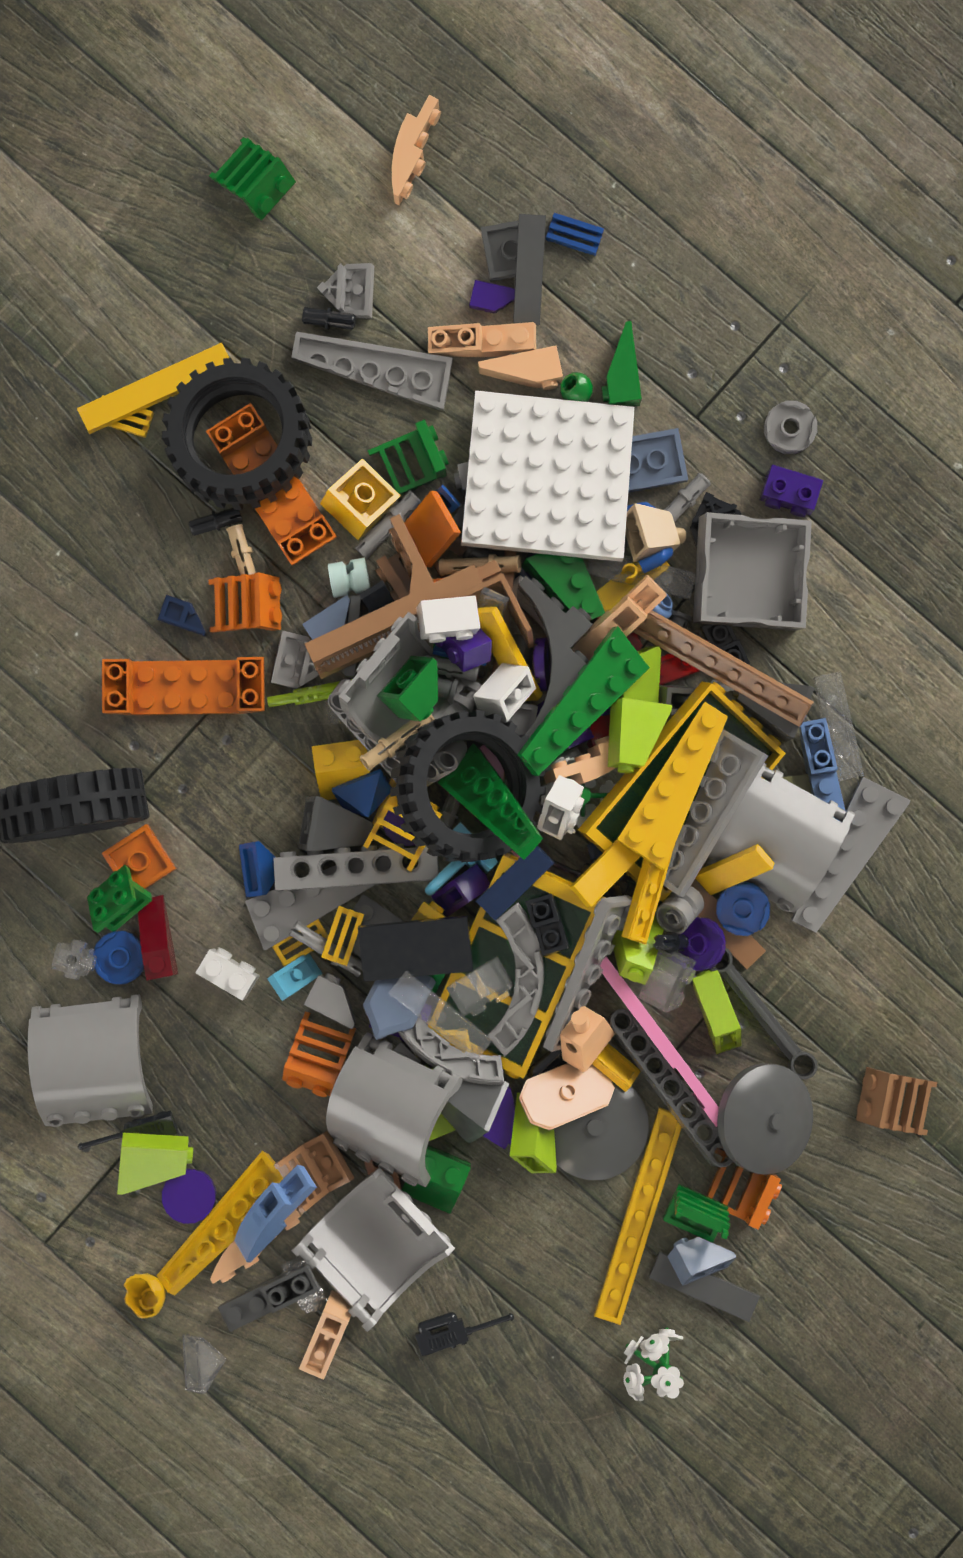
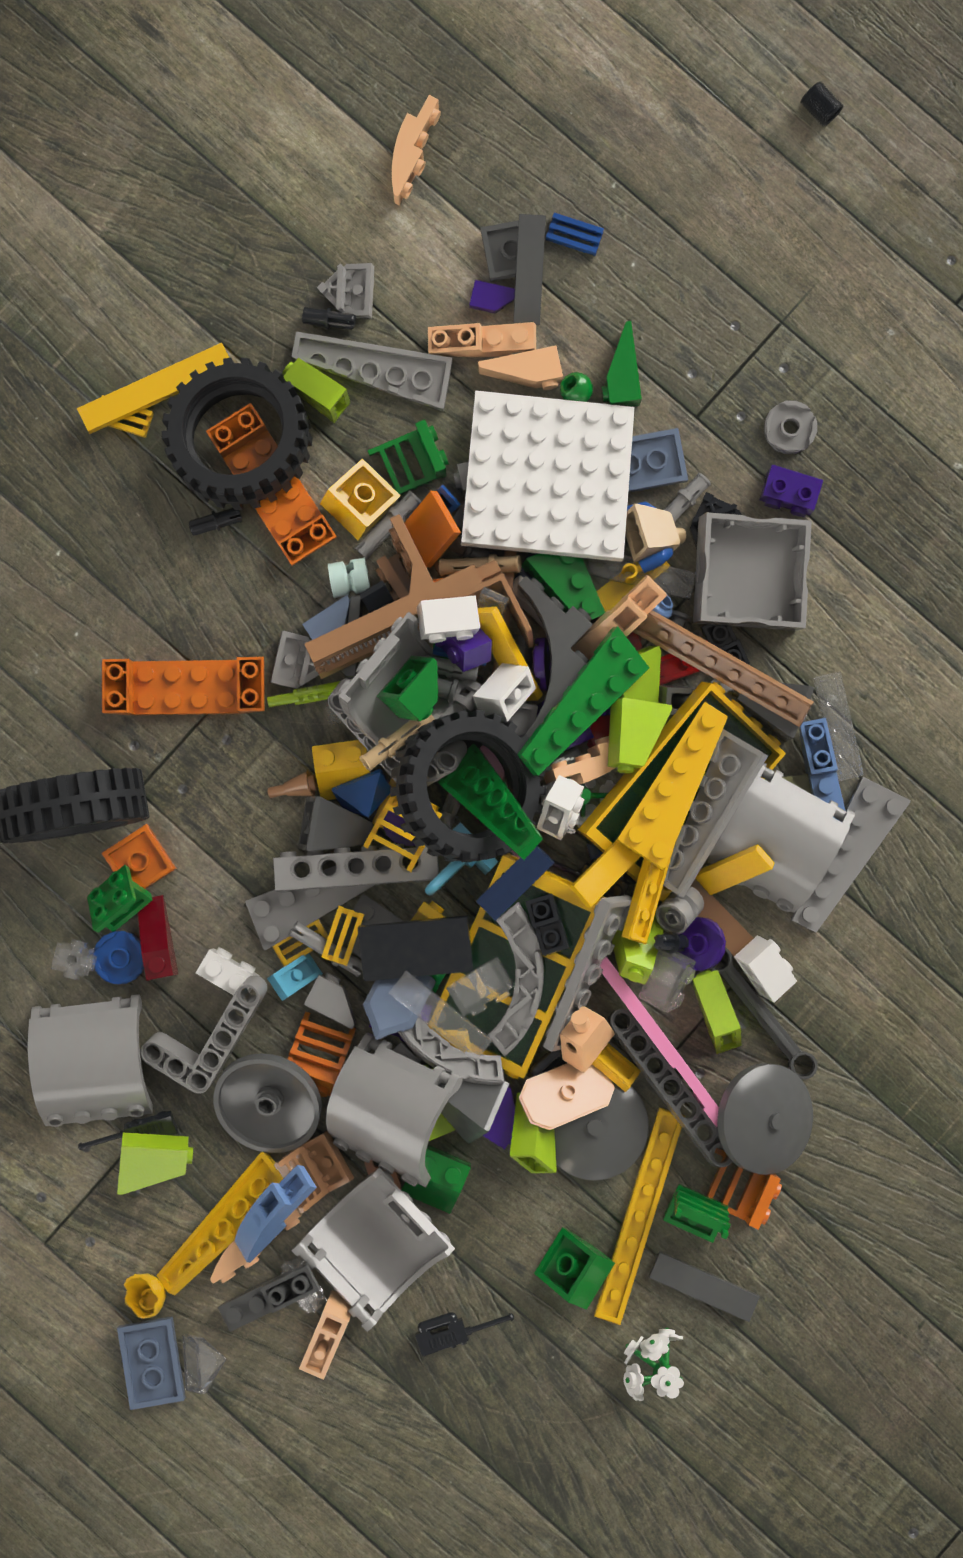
dark blue tile [157,595,206,637] -> none
dark purple tile [162,1168,216,1224] -> none
orange plate [208,572,282,633] -> none
green plate [209,137,296,221] -> none
tan pin [226,524,256,576] -> none
blue slope [239,841,276,898] -> none
dark purple slope [431,864,490,917] -> none
sand blue slope [667,1237,736,1286] -> none
blue tile [716,882,770,936] -> none
medium nougat plate [856,1067,937,1135] -> none
none -> sand blue plate [117,1316,186,1410]
none -> light grey beam [140,976,267,1094]
none -> dark grey dish [213,1053,322,1153]
none -> medium nougat cone [268,771,318,798]
none -> lime slope [282,358,350,423]
none -> green slope [534,1227,615,1310]
none -> white brick [734,935,797,1002]
none -> black piece [800,81,844,127]

